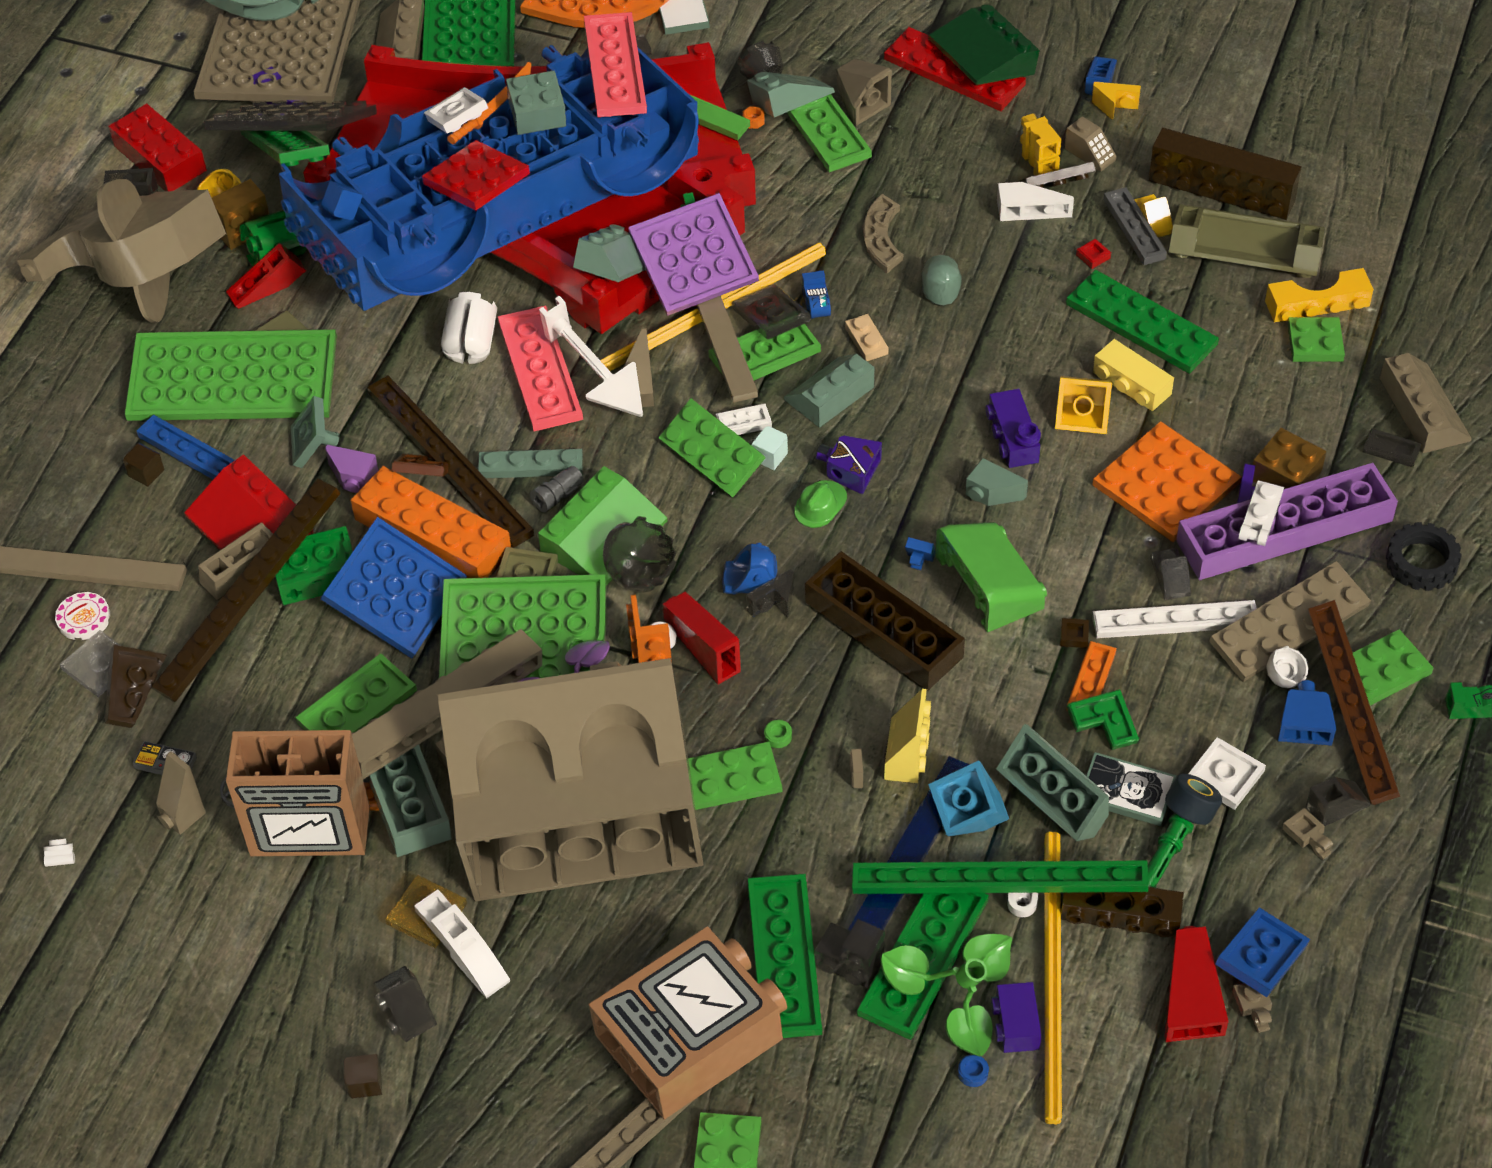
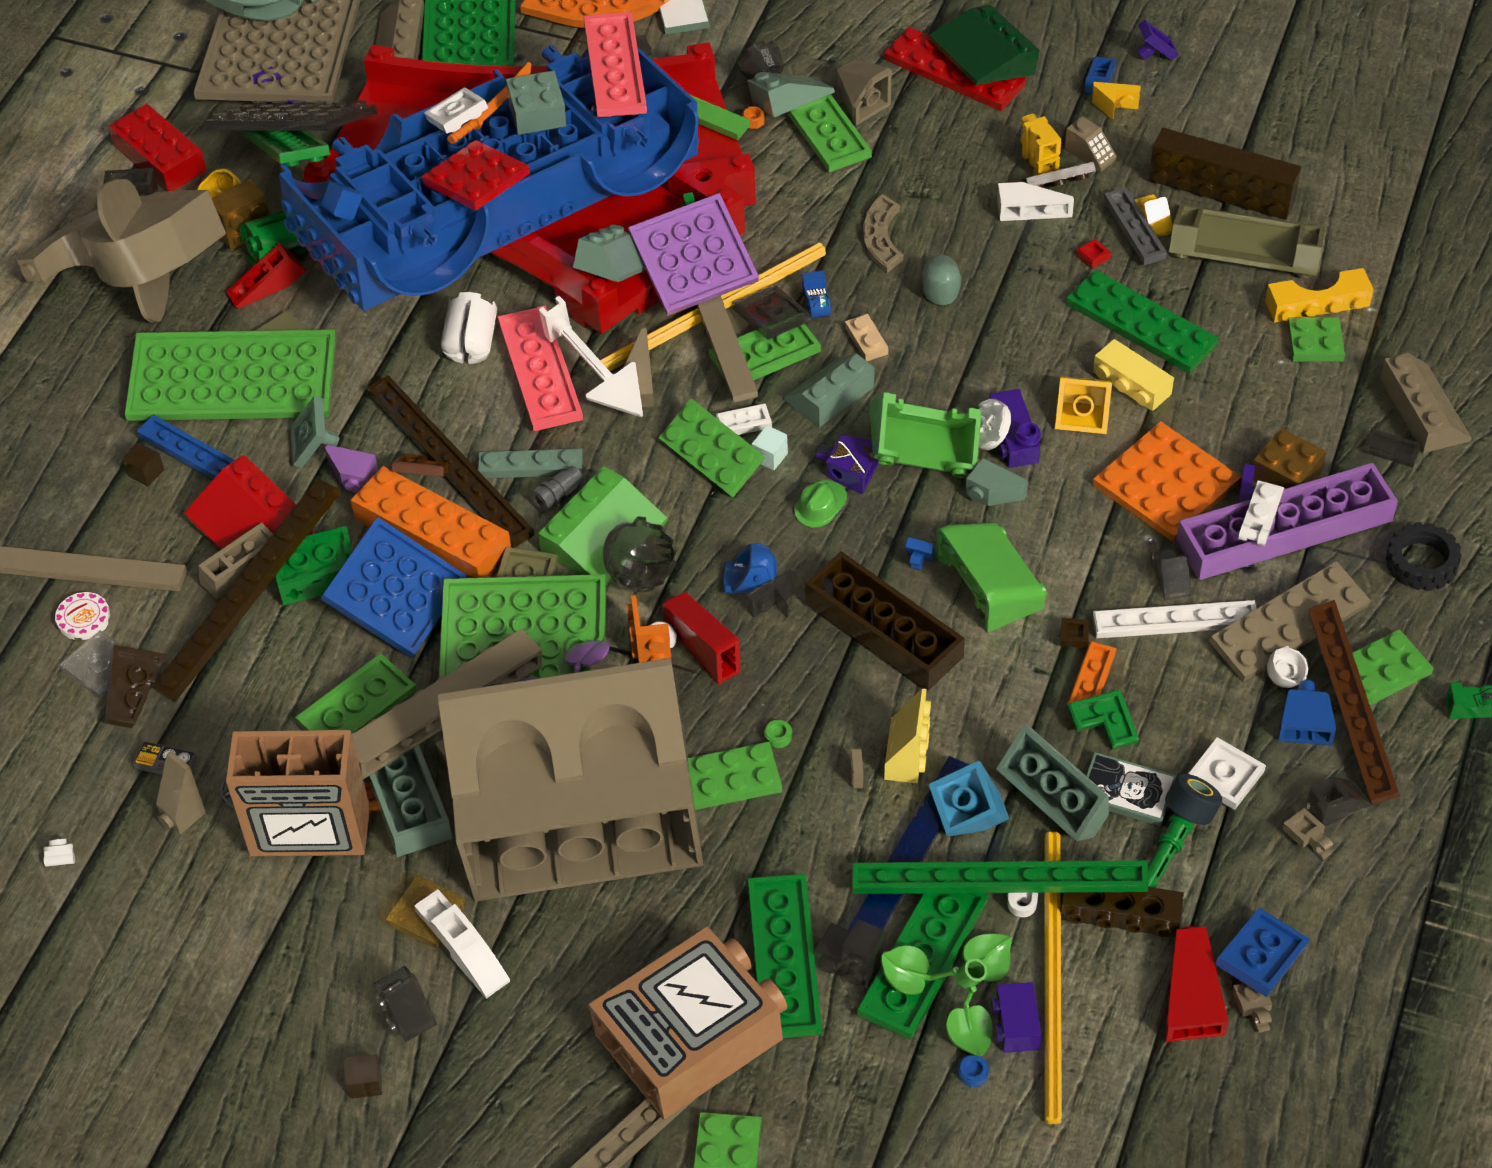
none -> bright green windscreen [869,392,982,478]
none -> white tile [978,399,1011,450]
none -> dark purple tile [1137,20,1179,60]

